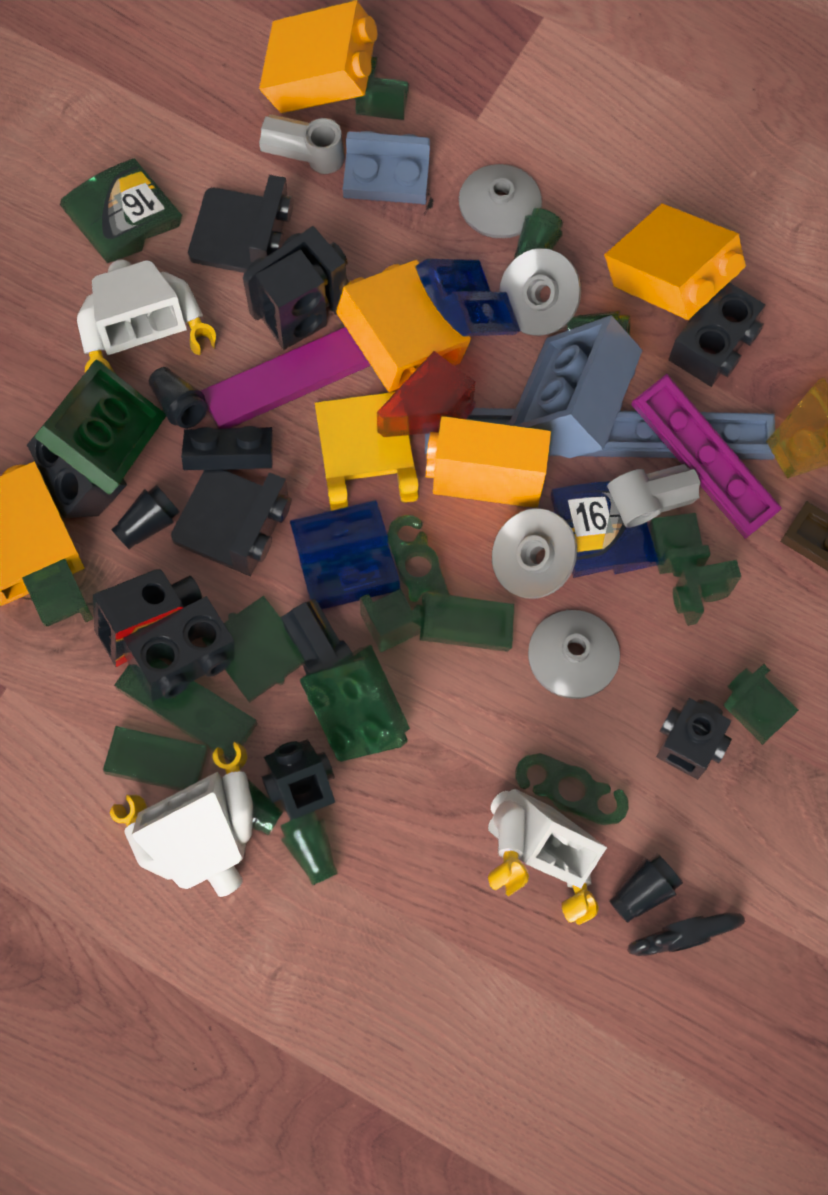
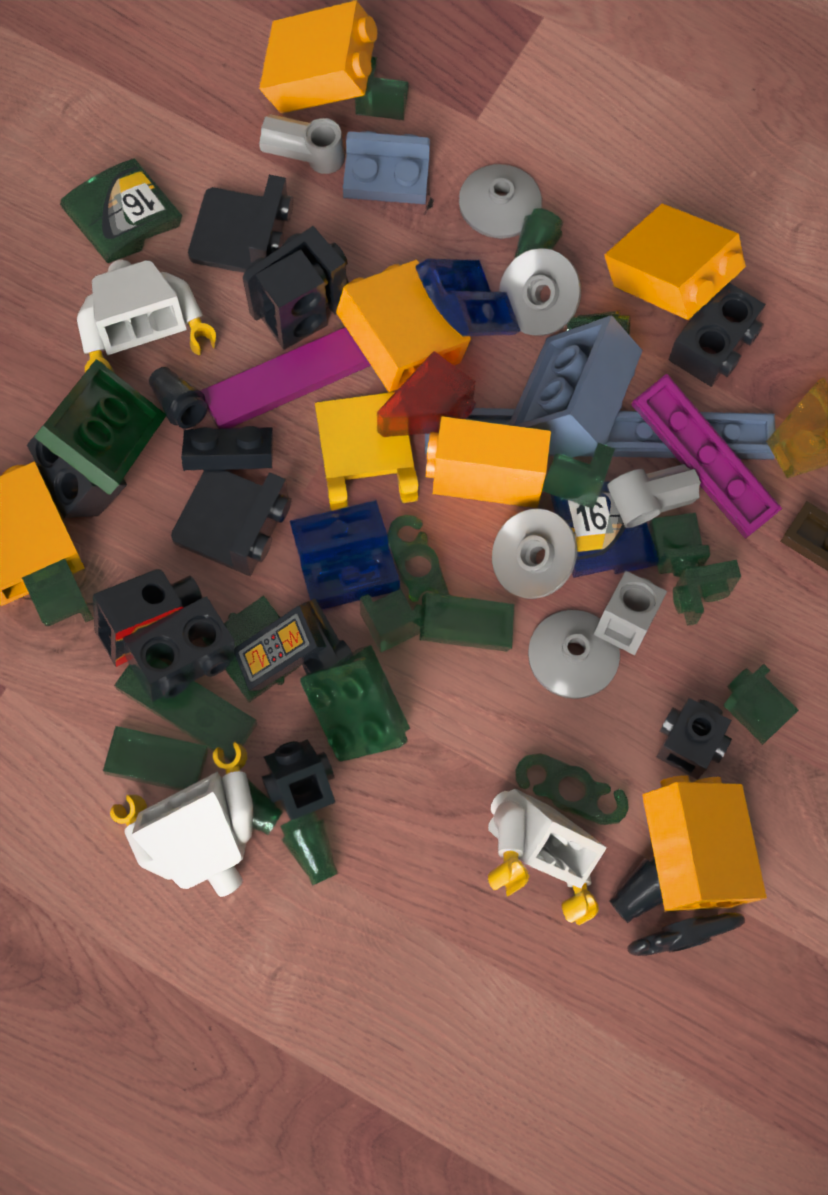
black cone [111,485,180,550] -> none
none -> tile [234,605,326,691]
none -> clear green panel [542,443,615,509]
none -> light grey brick [593,571,667,655]
none -> light orange brick [642,775,767,911]

